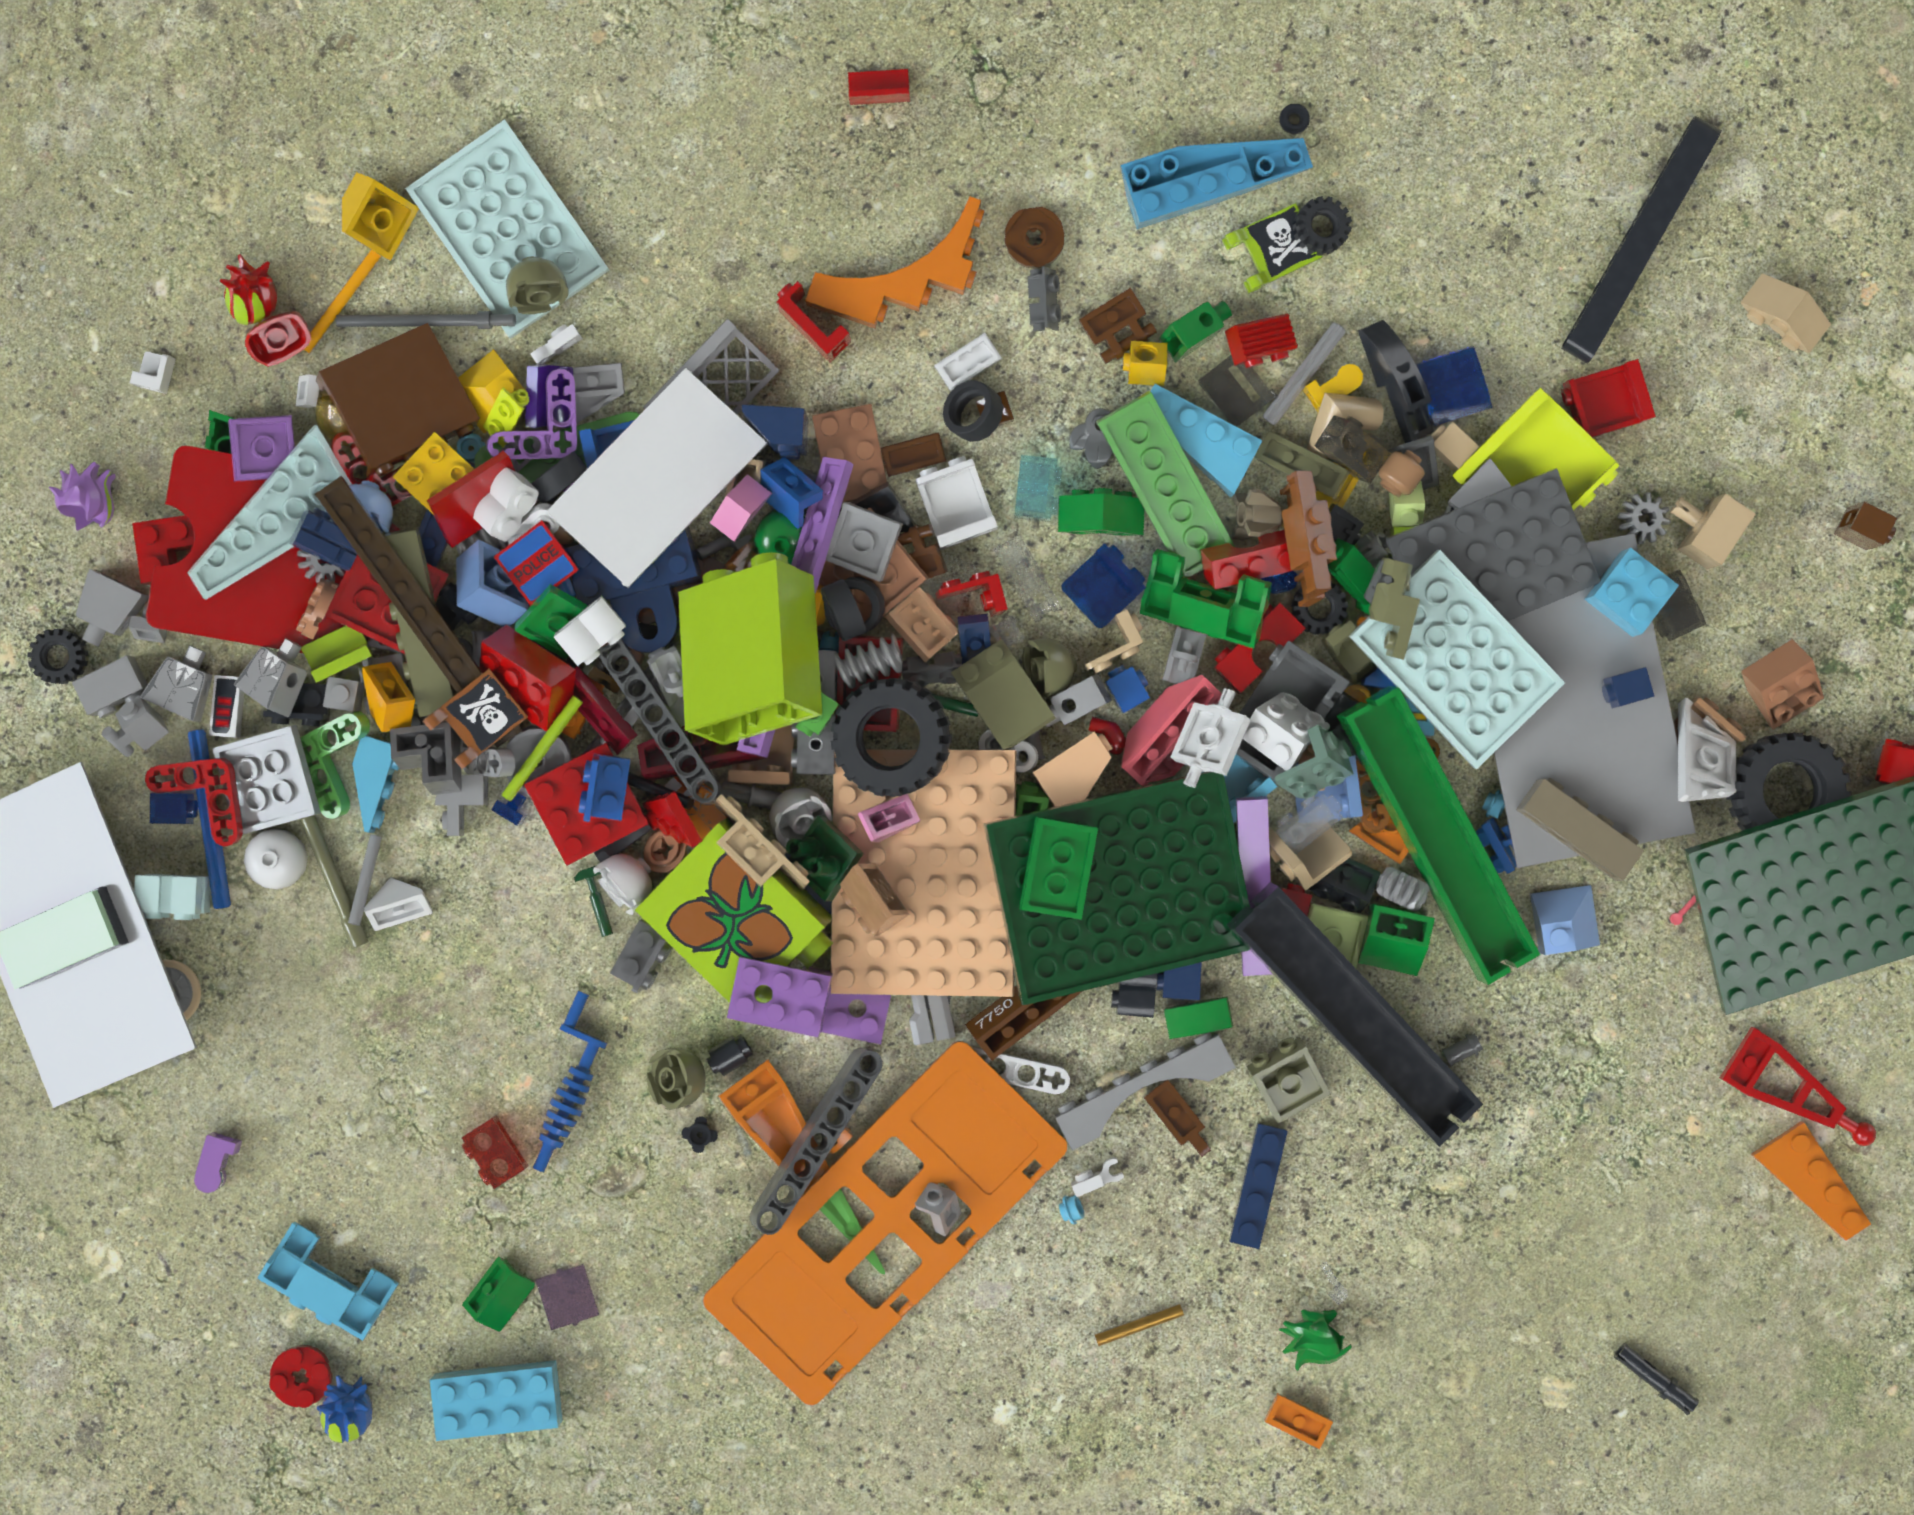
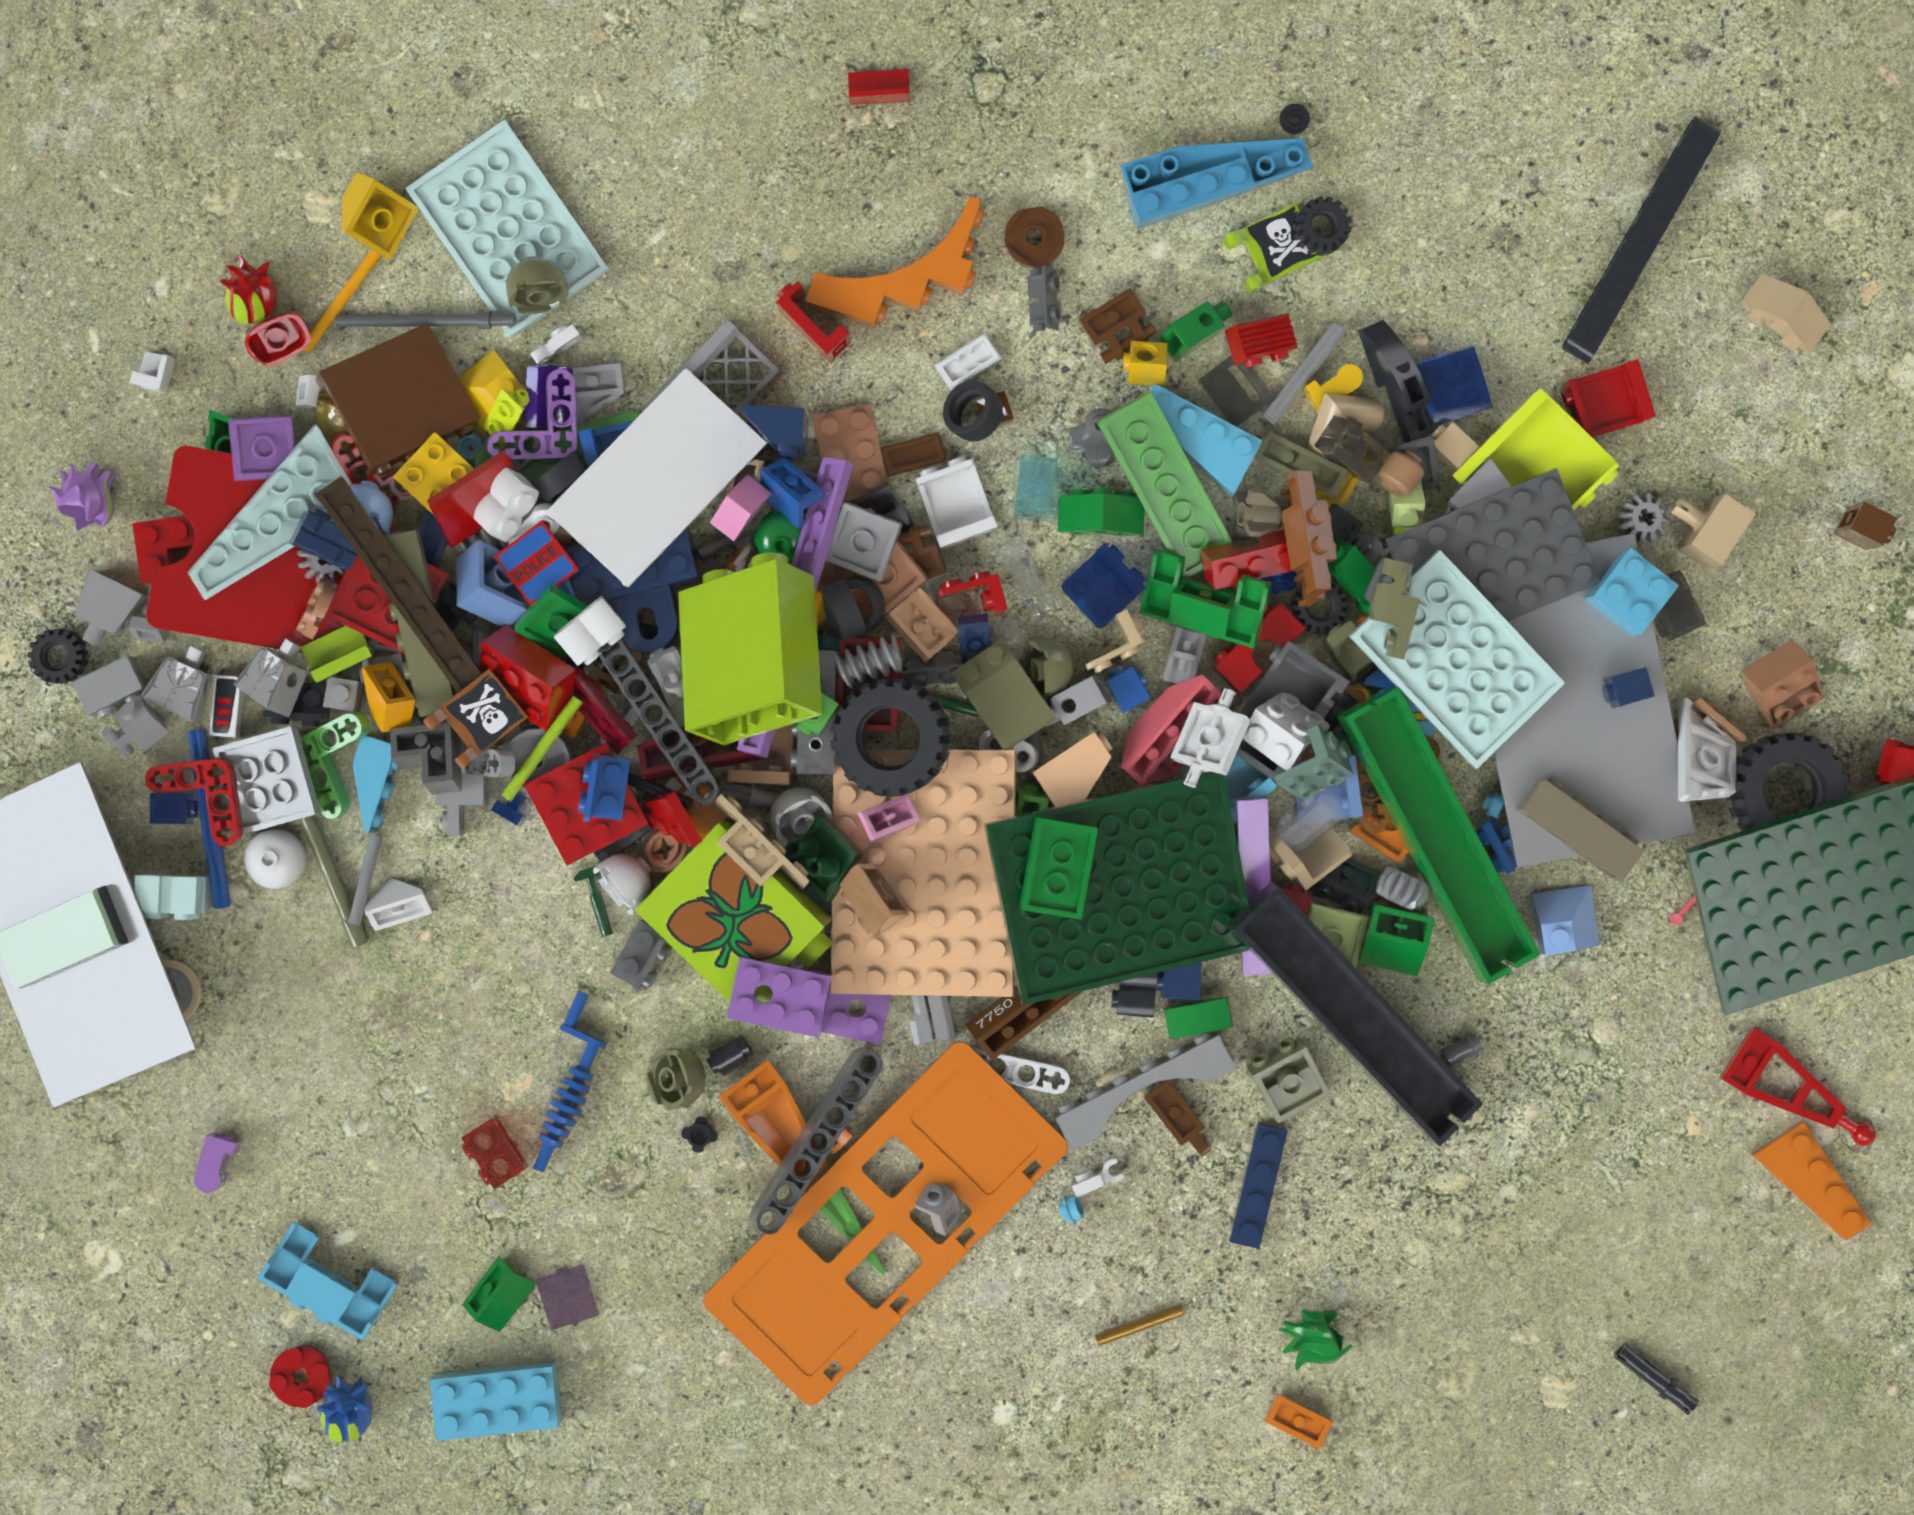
red arm [1088,716,1126,755] -> none

